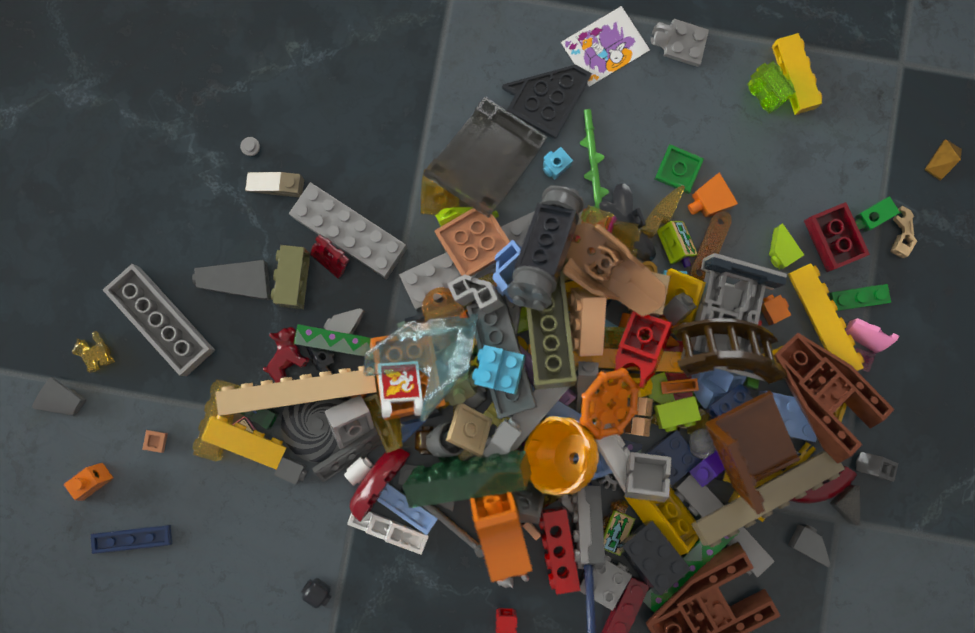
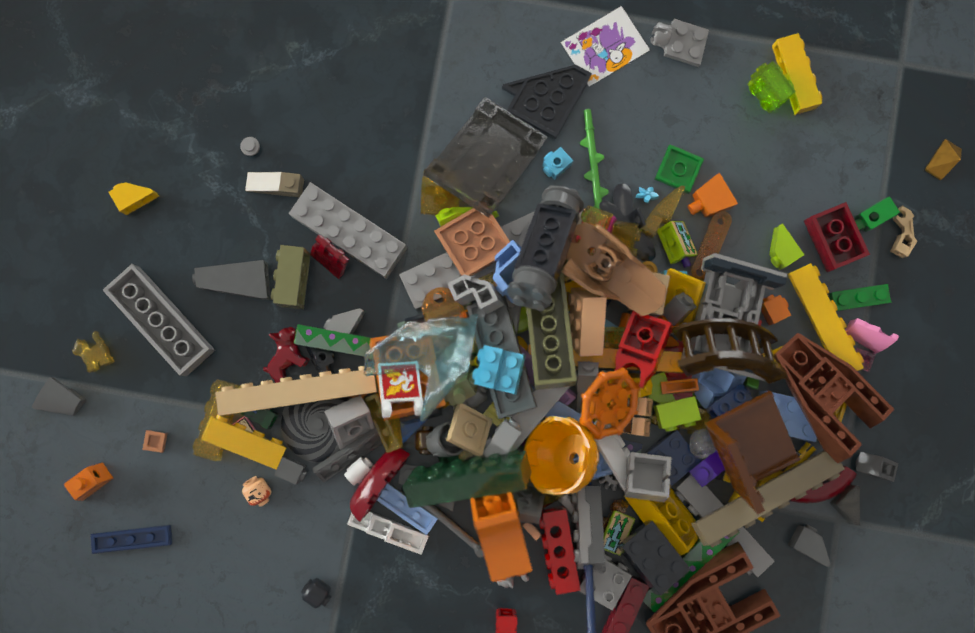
none -> yellow slope [109,183,159,215]
none -> light nougat head [242,476,272,507]
none -> medium azure plant [636,187,659,203]

